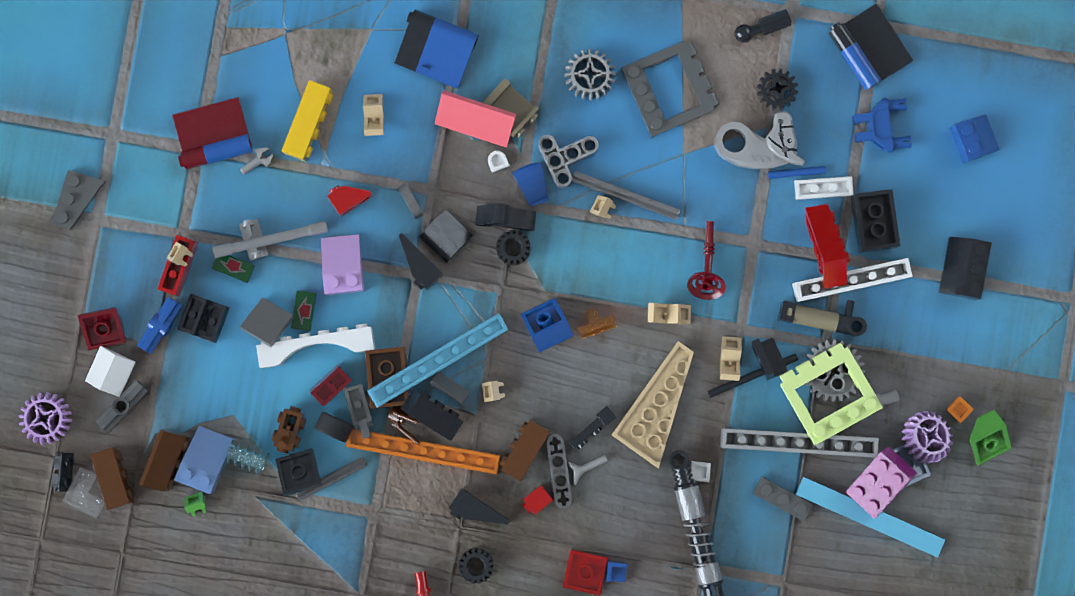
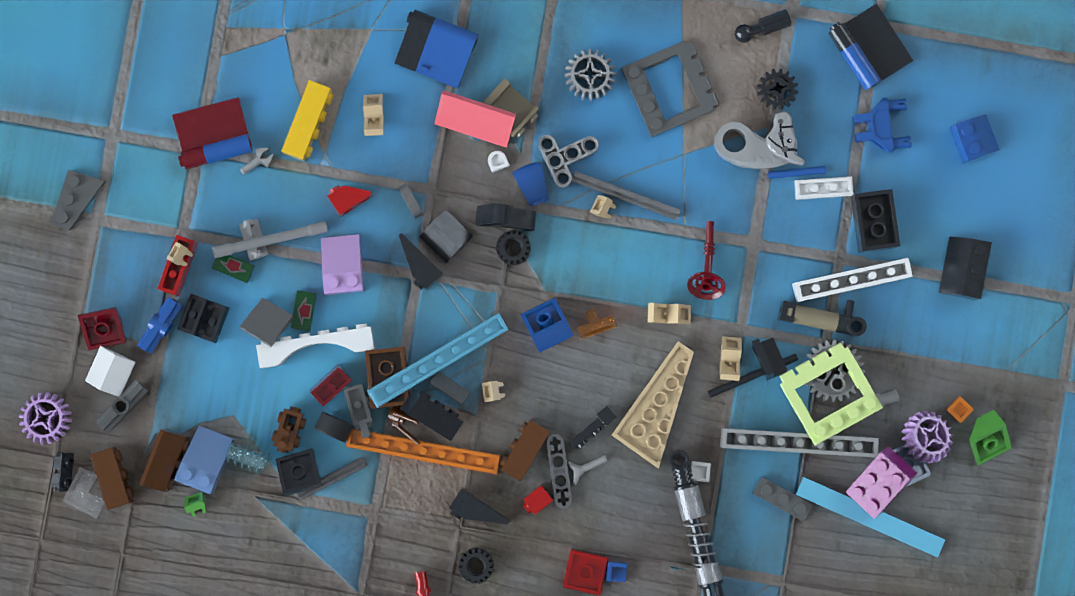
red wedge [805,204,850,289] -> none

